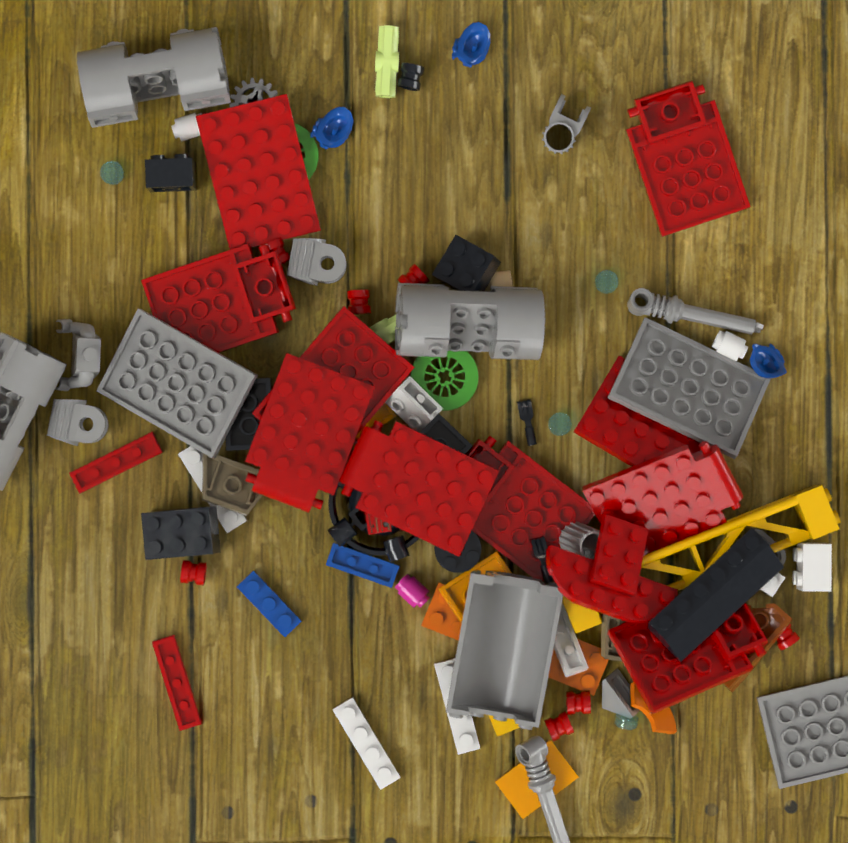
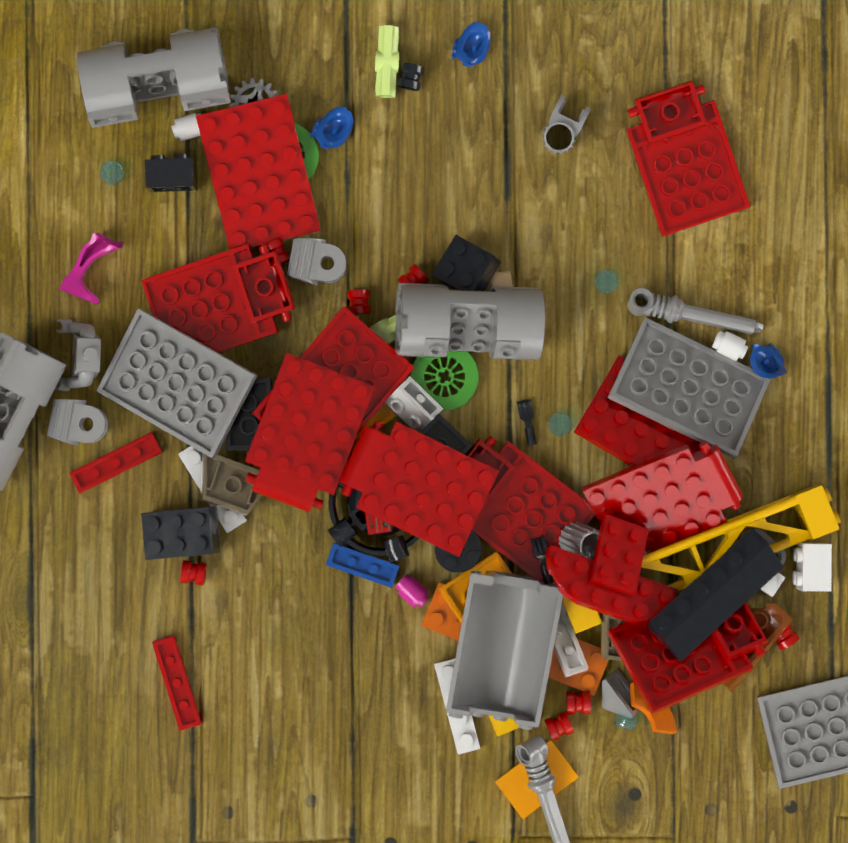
blue plate [237,571,302,637] -> none
white plate [332,697,401,790] -> none
none -> dark pink animal [59,232,123,304]

